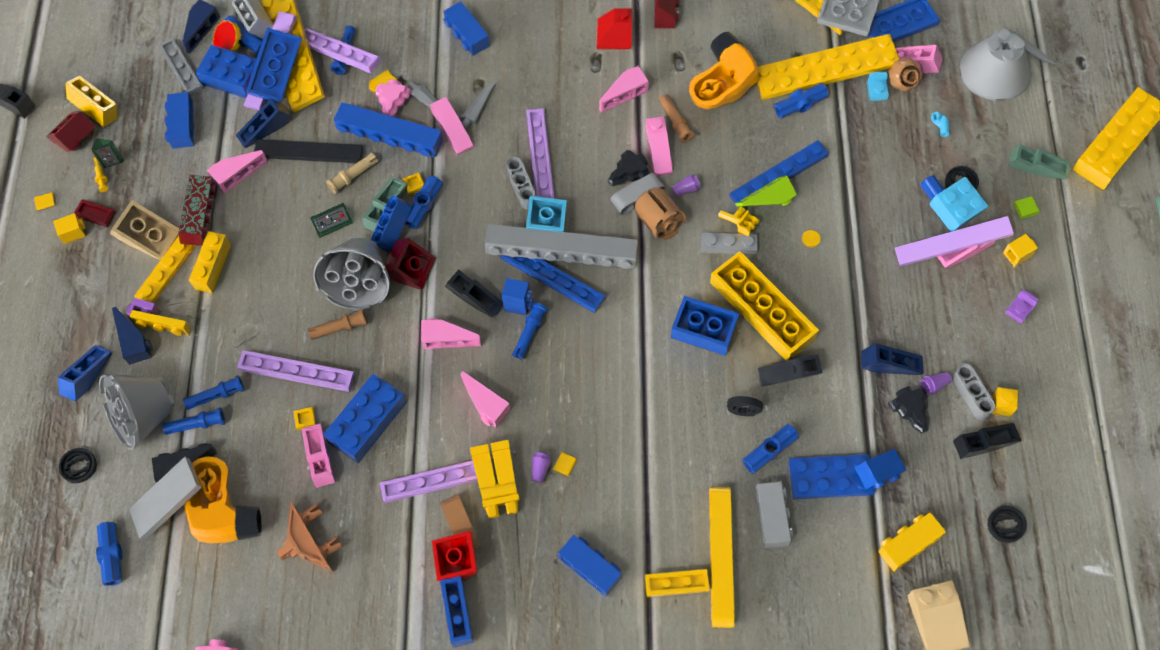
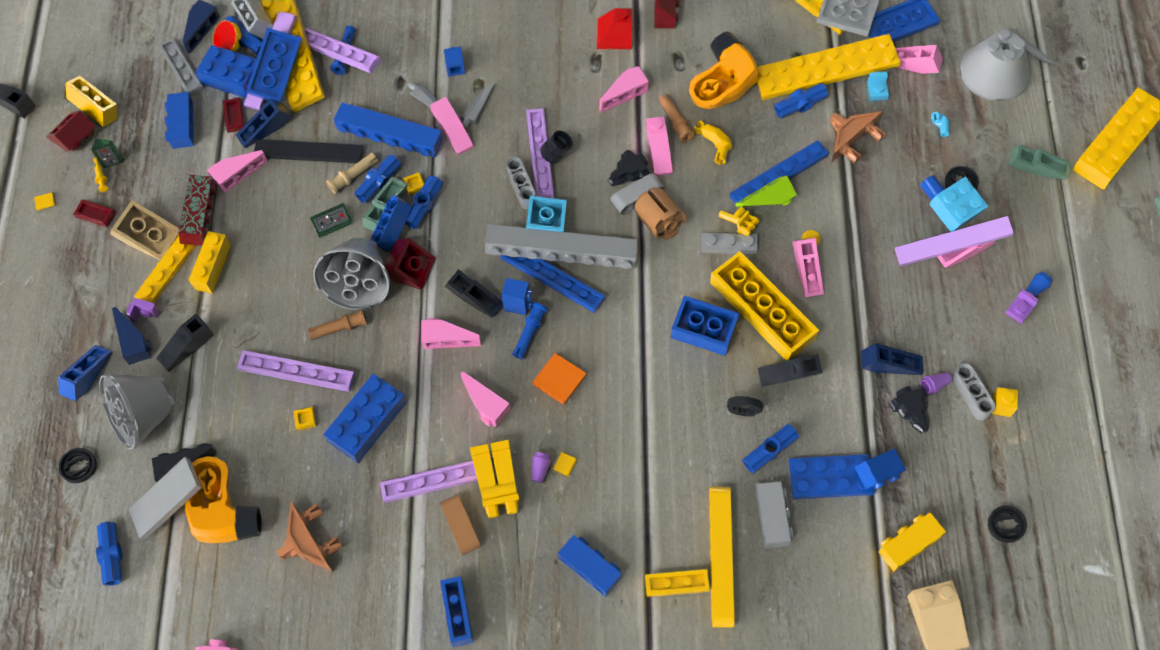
yellow brick [53,213,86,244] -> none
yellow plate [130,310,191,336] -> none
blue pin [162,407,225,435] -> none
blue pin [183,375,245,410] -> none
bright pink slope [302,423,335,488] -> none
yellow piece [369,69,397,92] -> none
bright pink rock [376,80,411,117] -> none
red slope [432,531,478,582] -> none
blue brick [443,1,490,56] -> none
medium lavender cone [672,175,701,196] -> none
medium nougat plant [888,57,922,92] -> none
black slope [953,423,1022,459] -> none
yellow brick [1003,234,1038,267] -> none
lime tile [1013,196,1040,219] -> none
none -> black slope [156,314,214,372]
none -> dark red tile [223,97,245,133]
none -> blue piece [354,155,402,204]
none -> blue brick [444,47,465,77]
none -> orange tile [532,353,587,405]
none -> black wheel [540,130,573,164]
none -> yellow arm [693,121,732,165]
none -> bright pink slope [792,238,824,297]
none -> nougat connector [830,111,887,164]
none -> blue cone [1025,272,1053,297]

